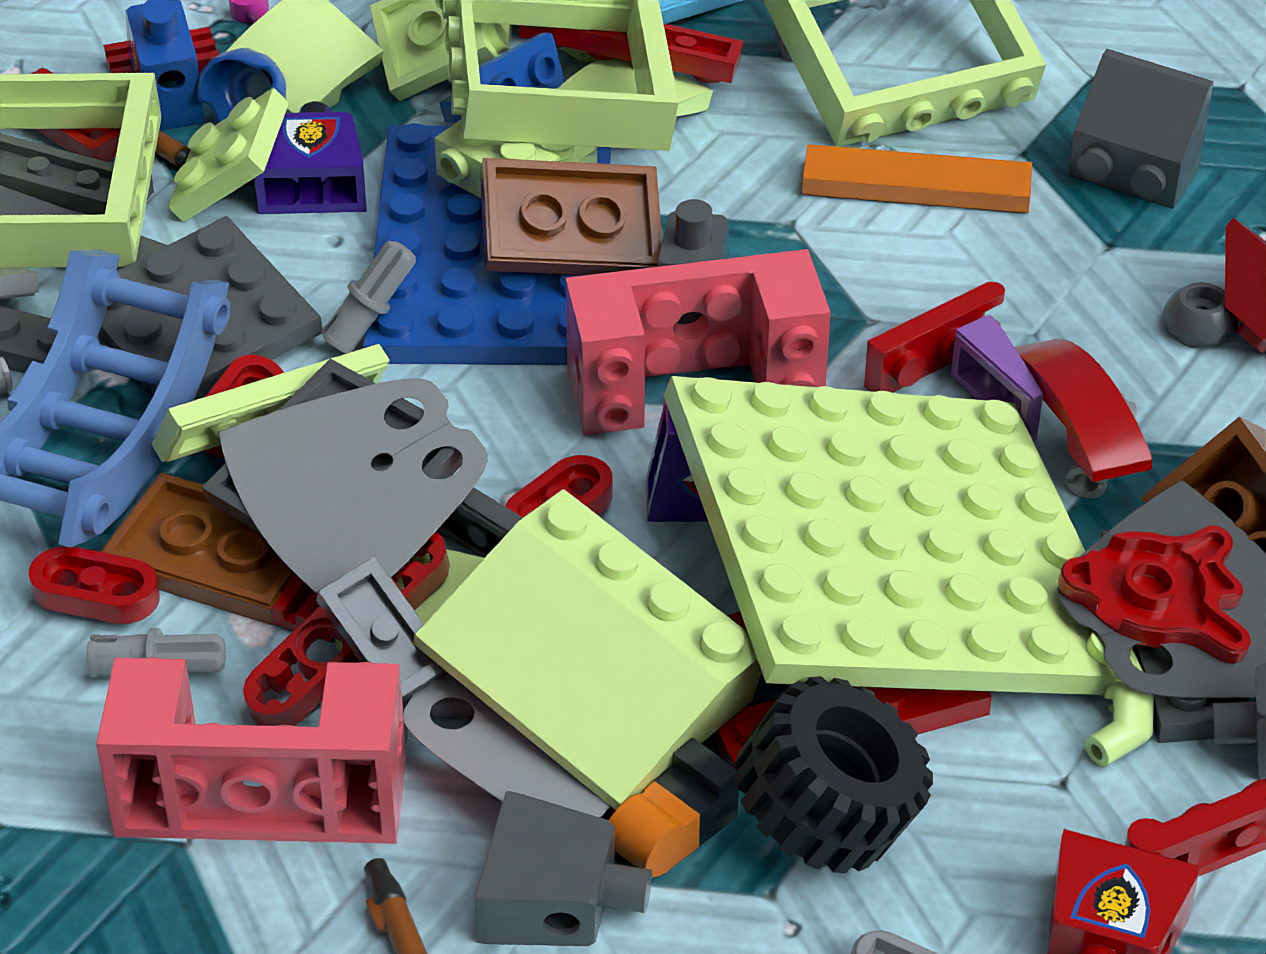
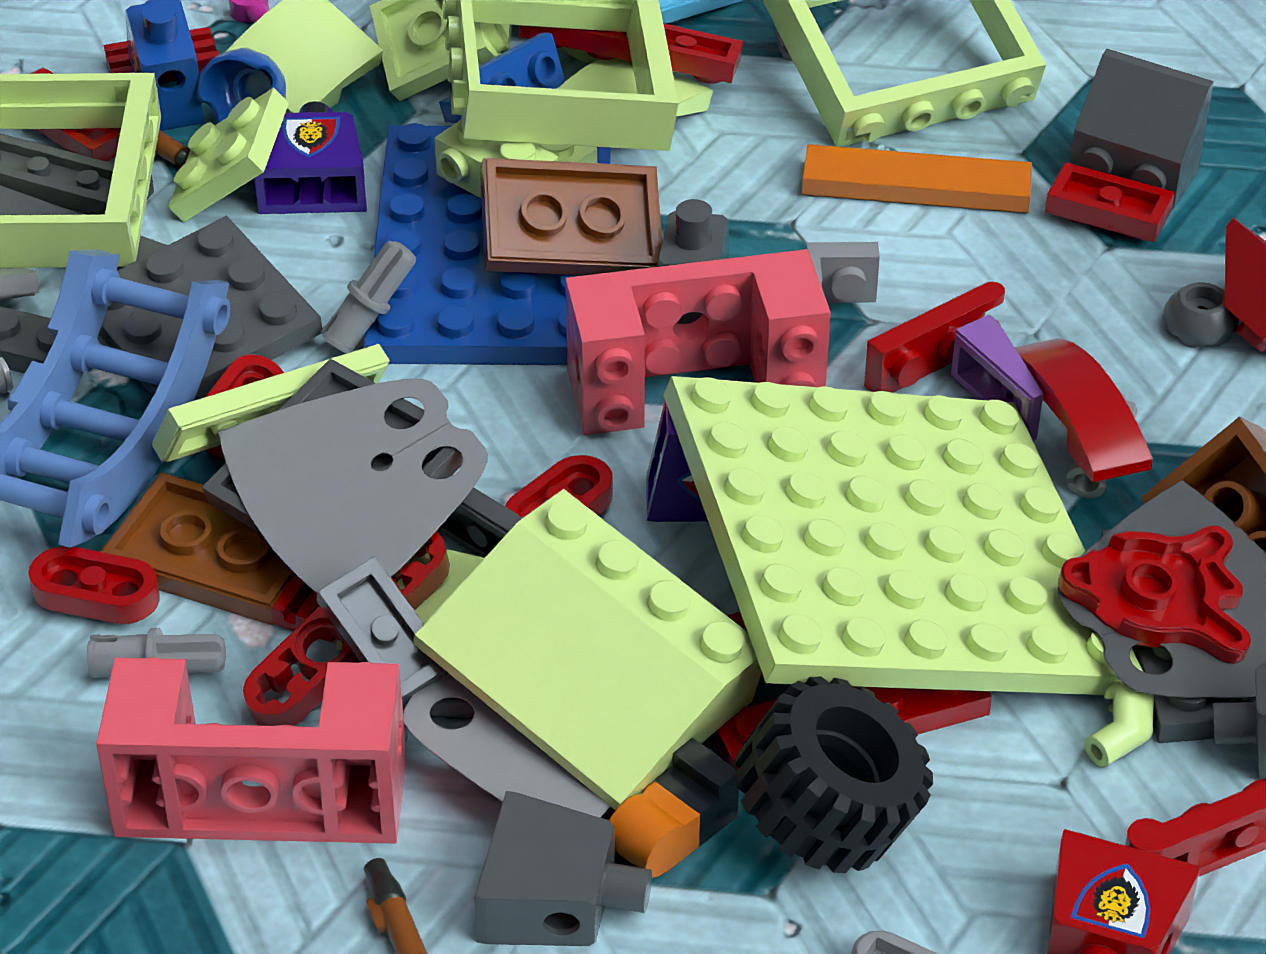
none -> light grey bracket [806,242,880,303]
none -> red plate [1045,162,1175,243]

